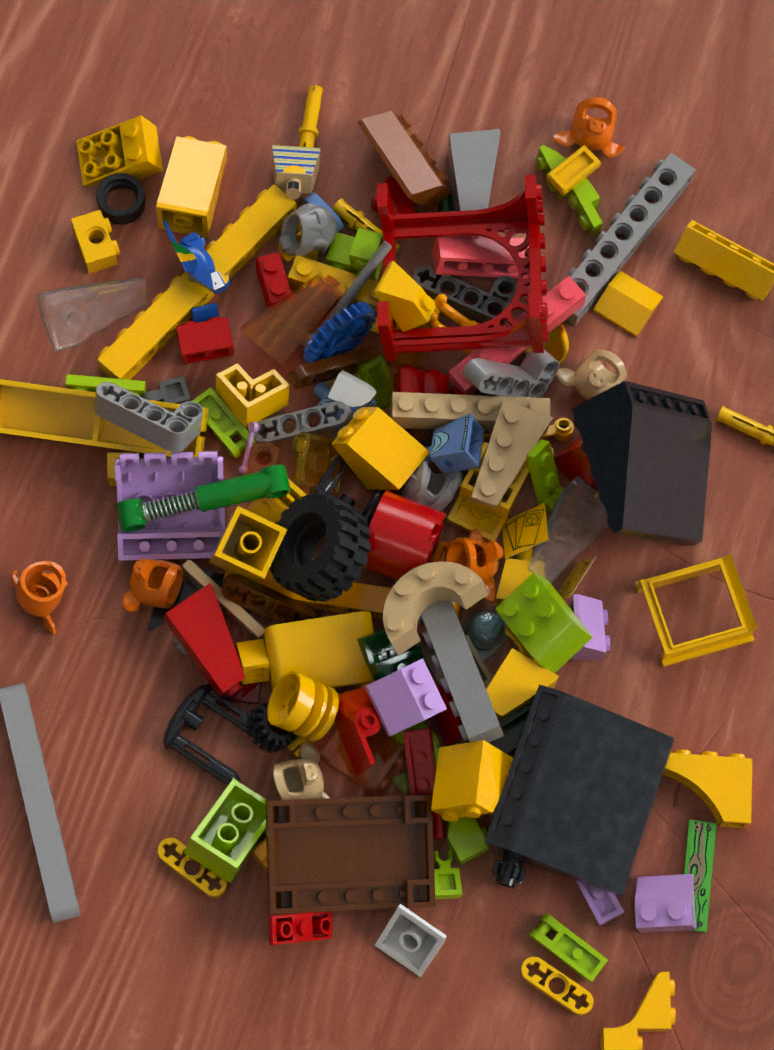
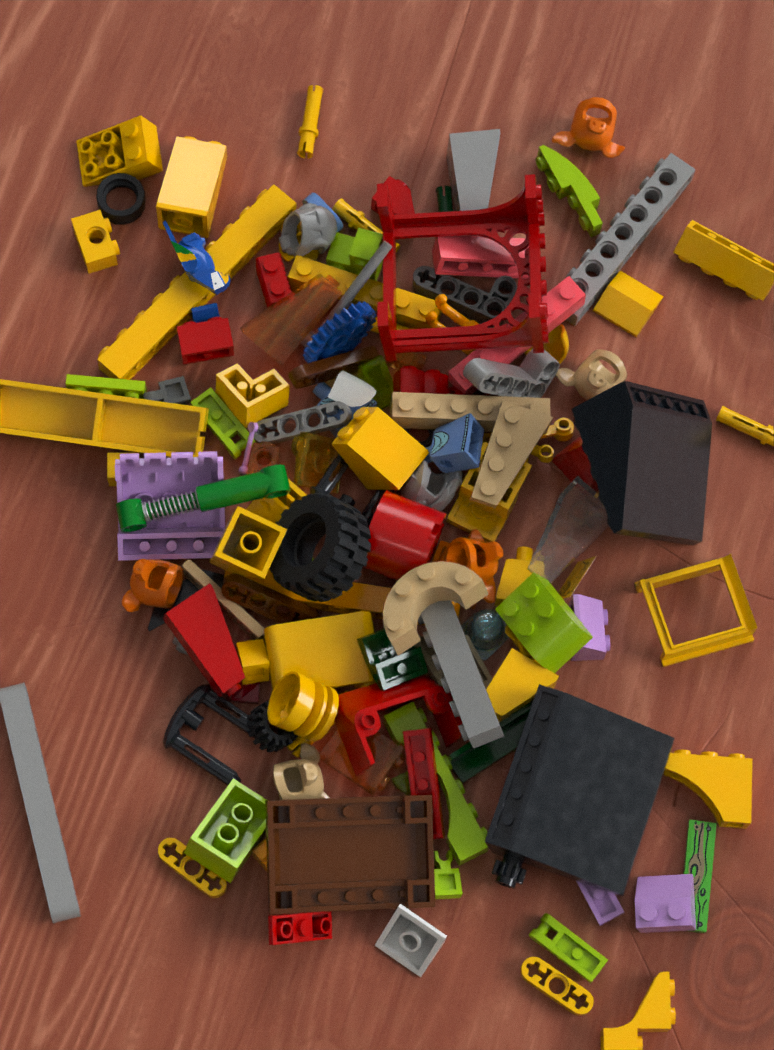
orange piece [11,561,68,635] -> none
clear wedge [37,277,148,351] -> none
light grey beam [94,382,203,452] -> none
tan torso [272,145,321,200] -> none
slope [357,110,453,211] -> none
lavender slope [364,659,447,737] -> none
yellow slope [374,261,435,332] -> none
yellow slope [431,740,513,821] -> none
yellow sticker [502,503,549,559] -> none
lime plate [526,439,566,513] -> none
yellow tile [546,145,601,196] -> none

